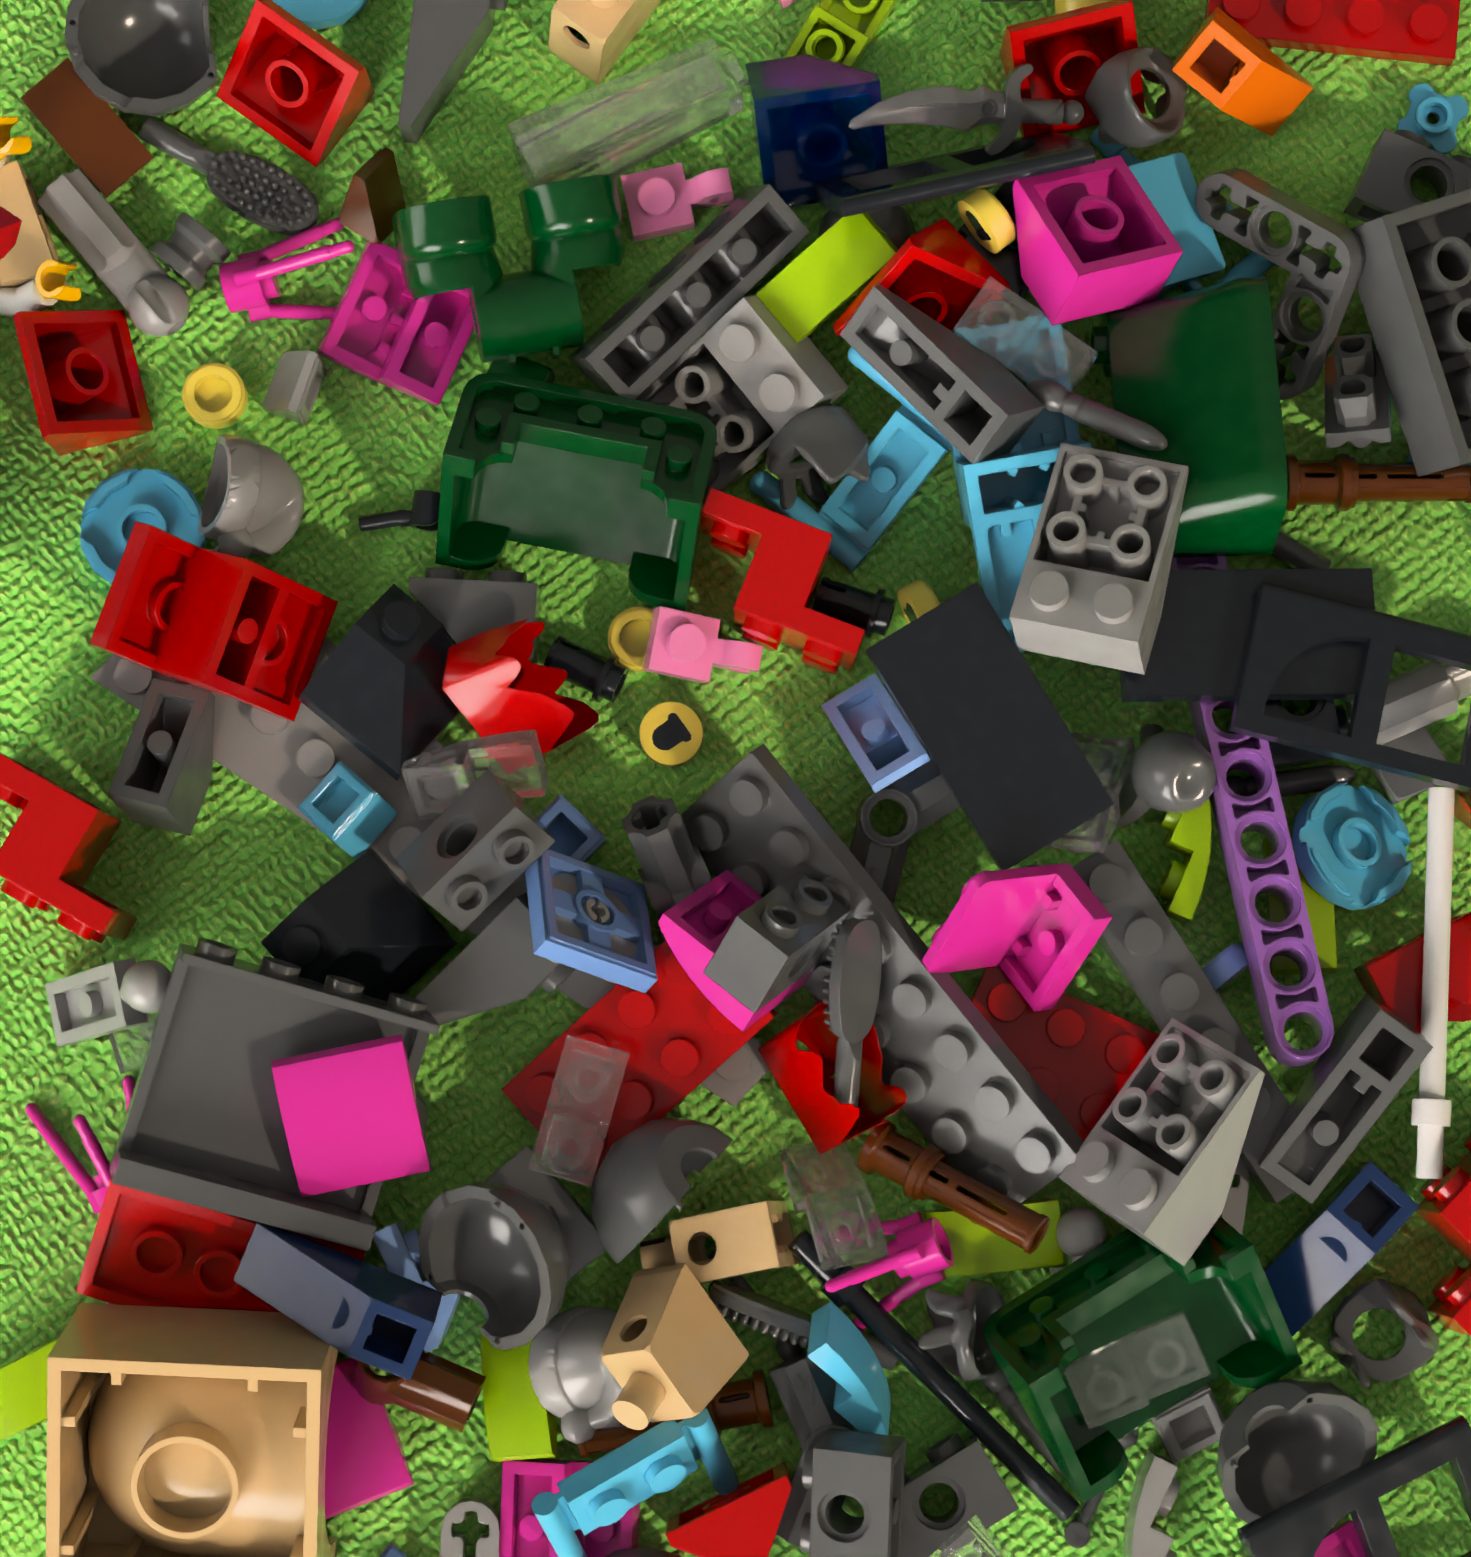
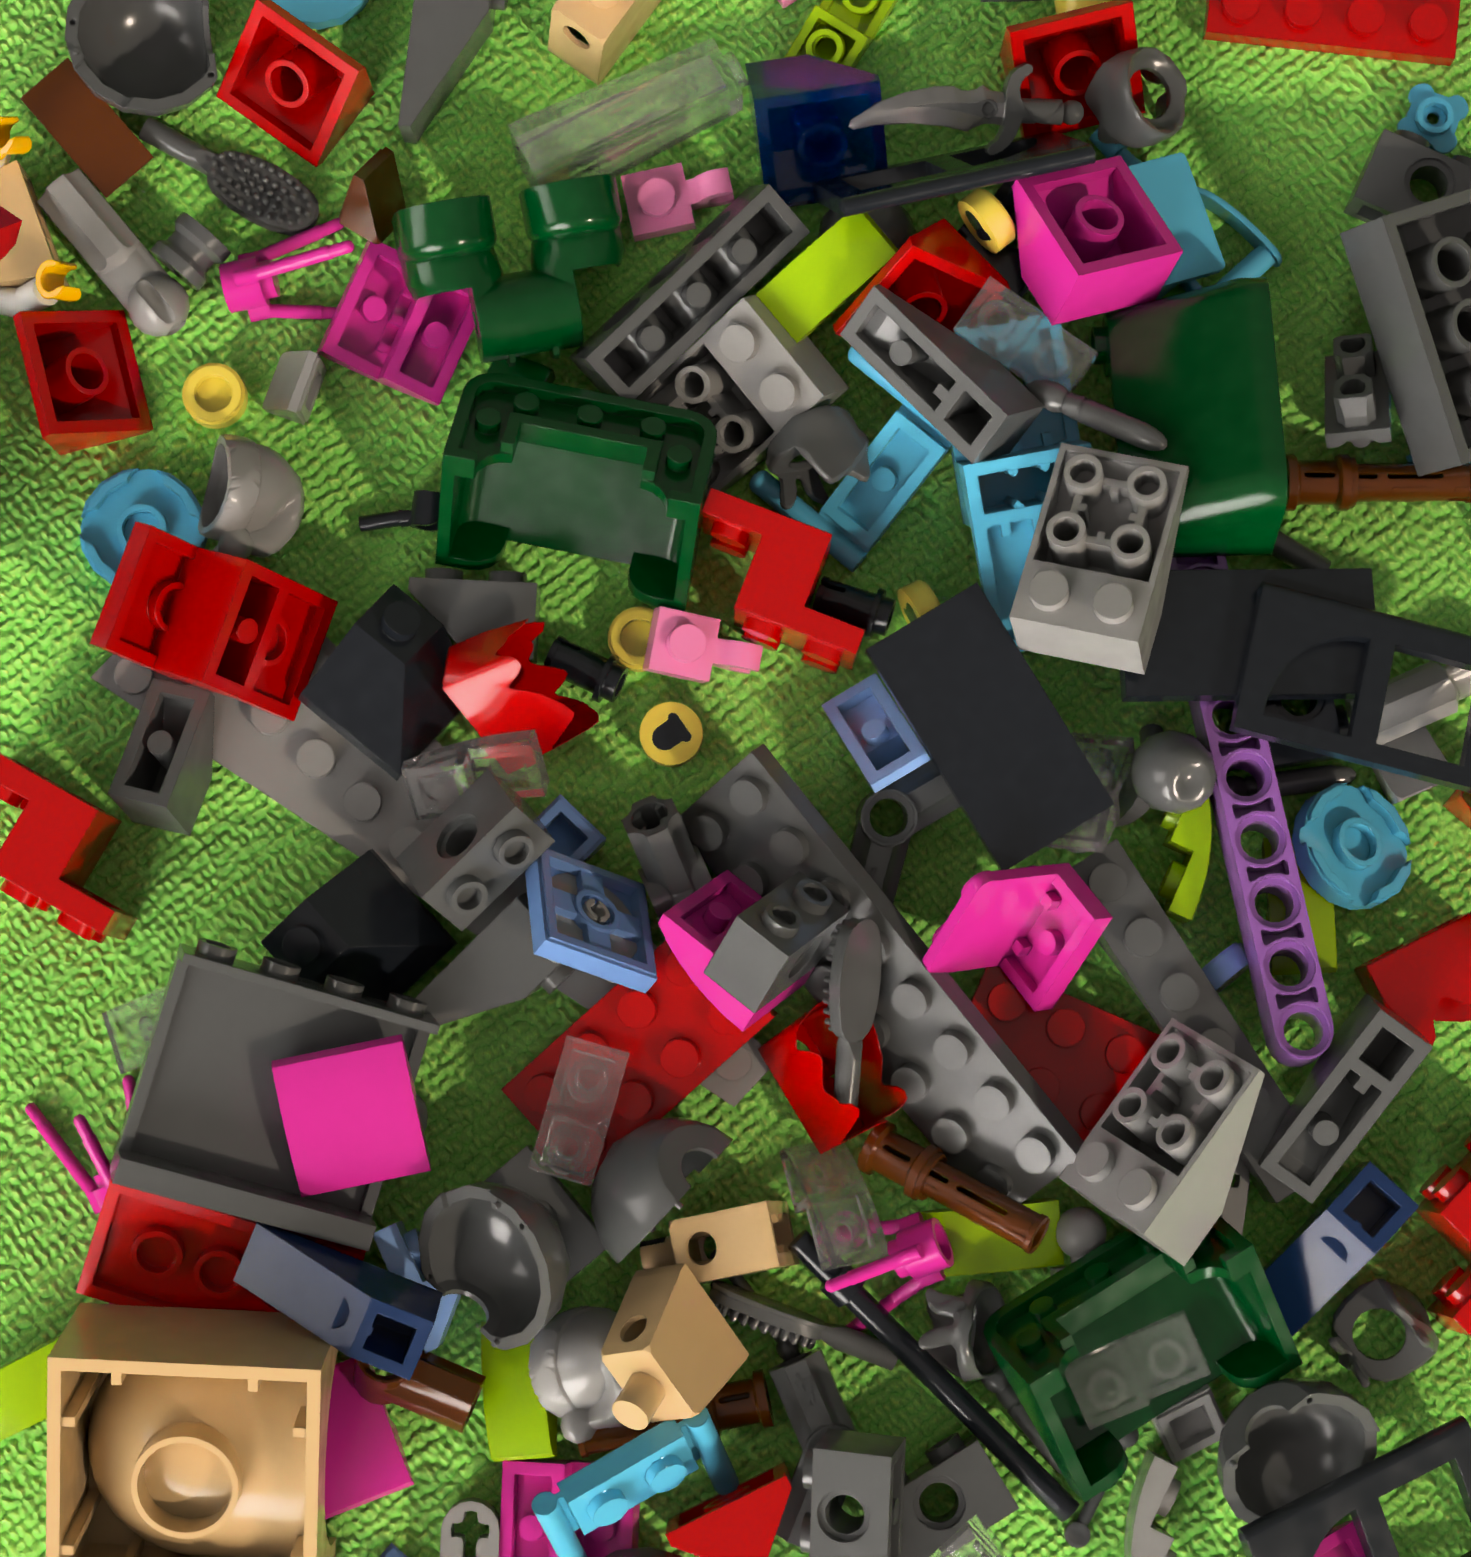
light grey plate [45,958,171,1047] -> none
medium azure slope [297,761,397,859] -> none
medium azure slope [807,1301,891,1435] -> none
orange slope [1172,7,1314,136] -> none
dark grey beam [1195,168,1366,400] -> none
white bar [1411,787,1455,1180] -> none

